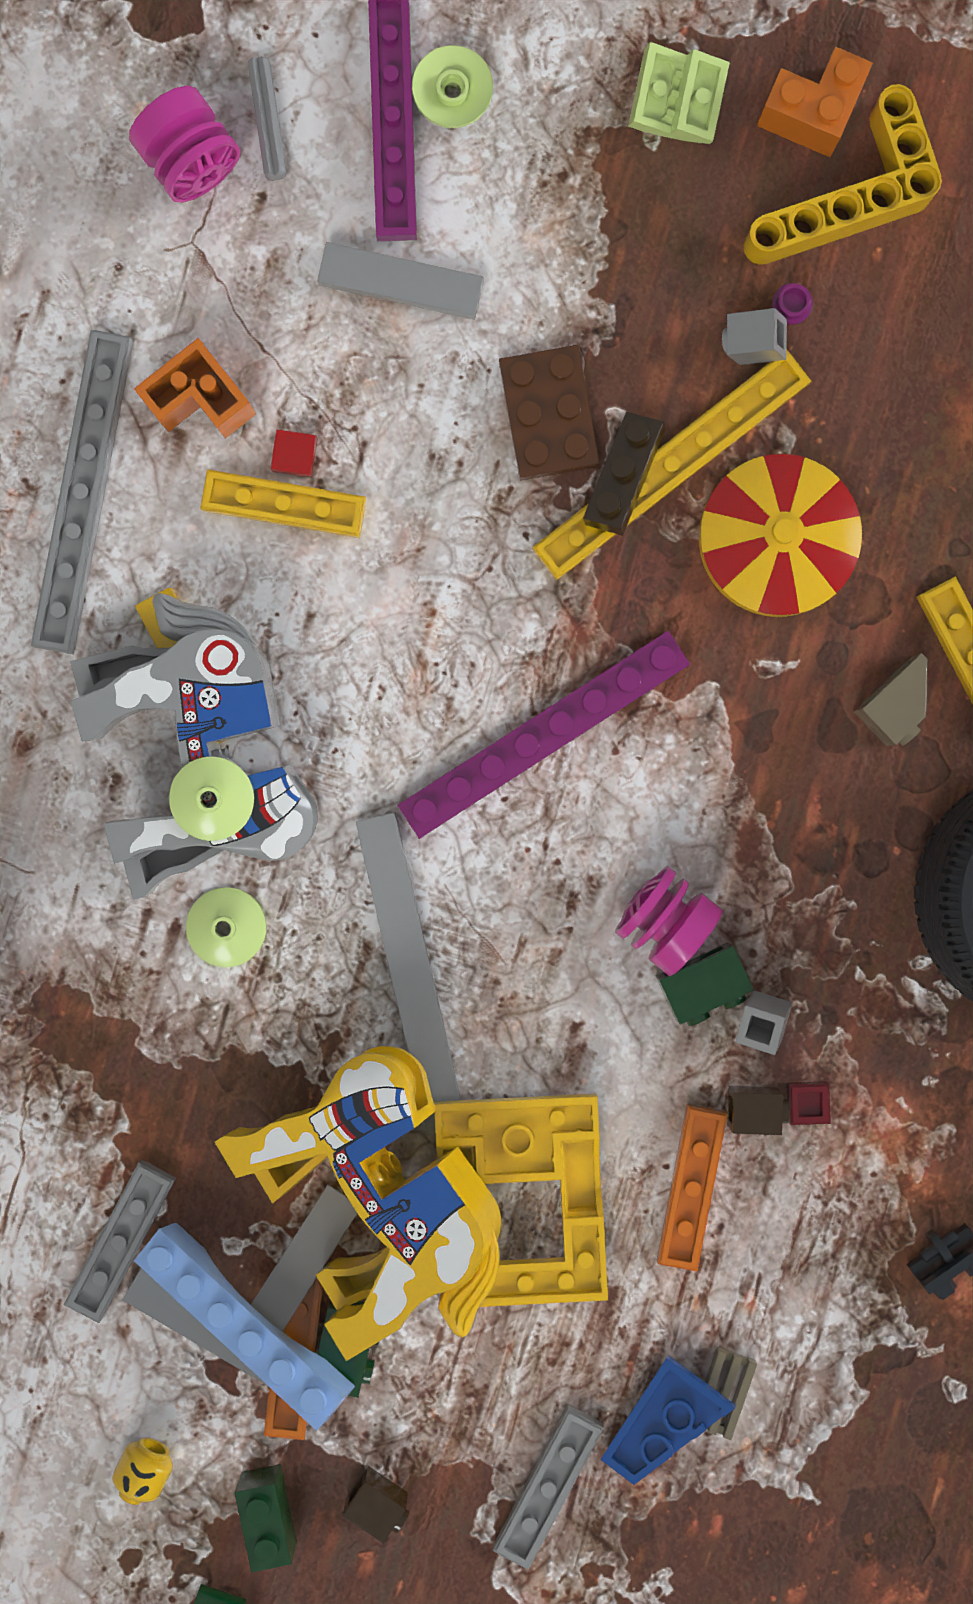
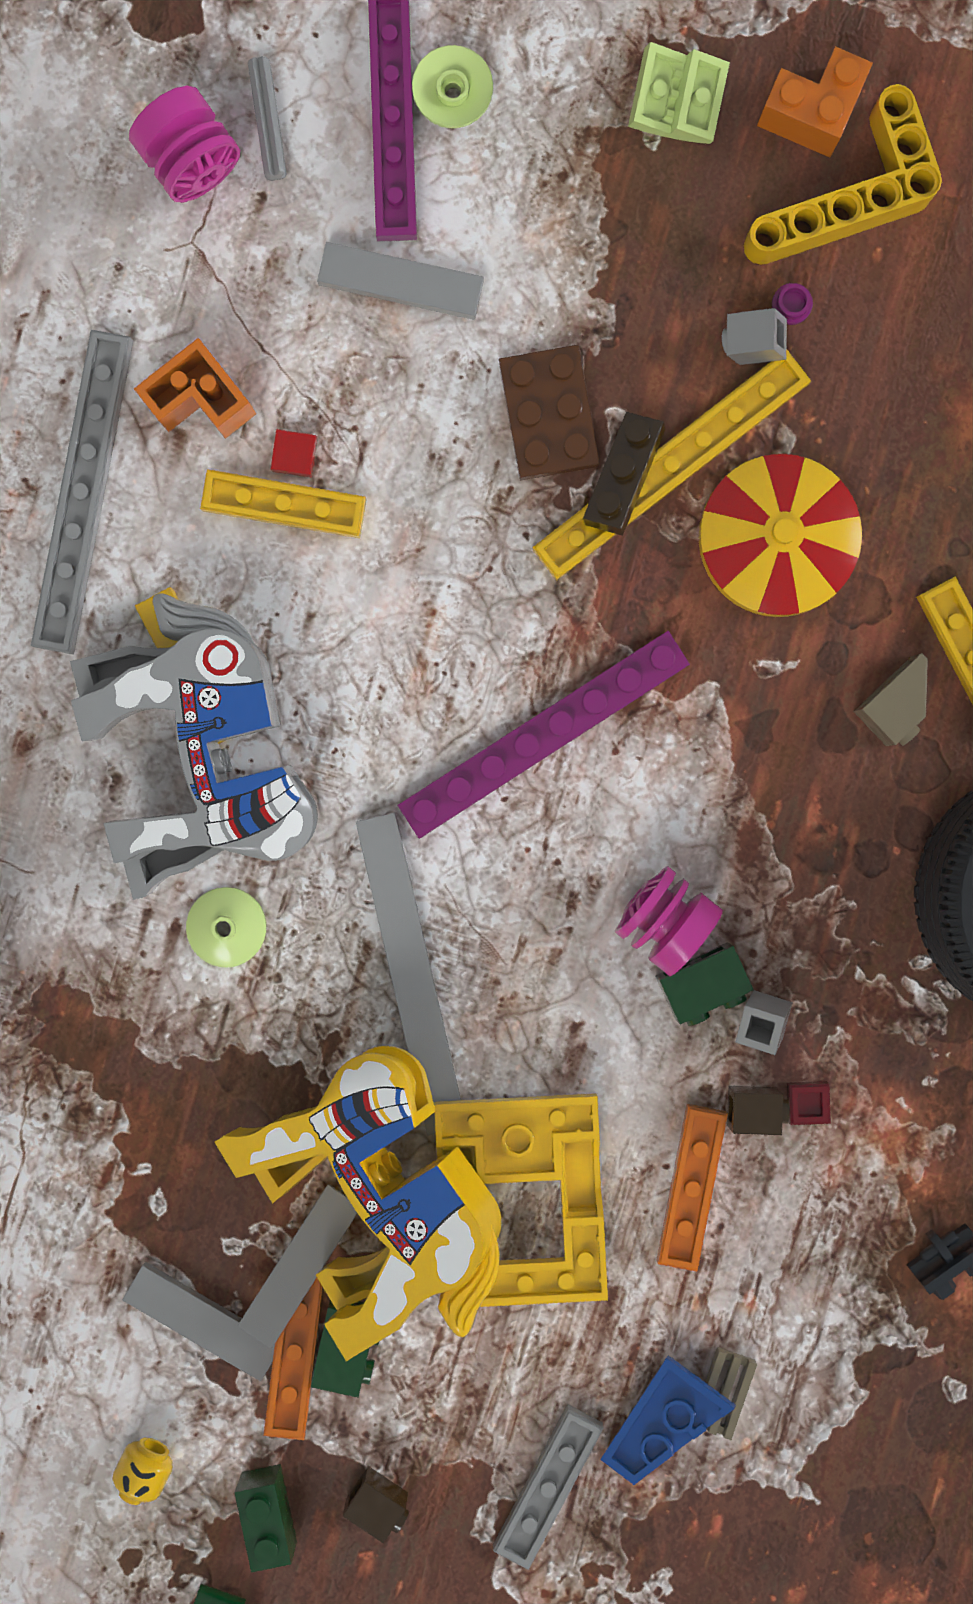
light grey tile [64,1159,176,1323] -> none
light blue arch [134,1223,355,1431] -> none
yellowish green dish [169,757,254,841] -> none

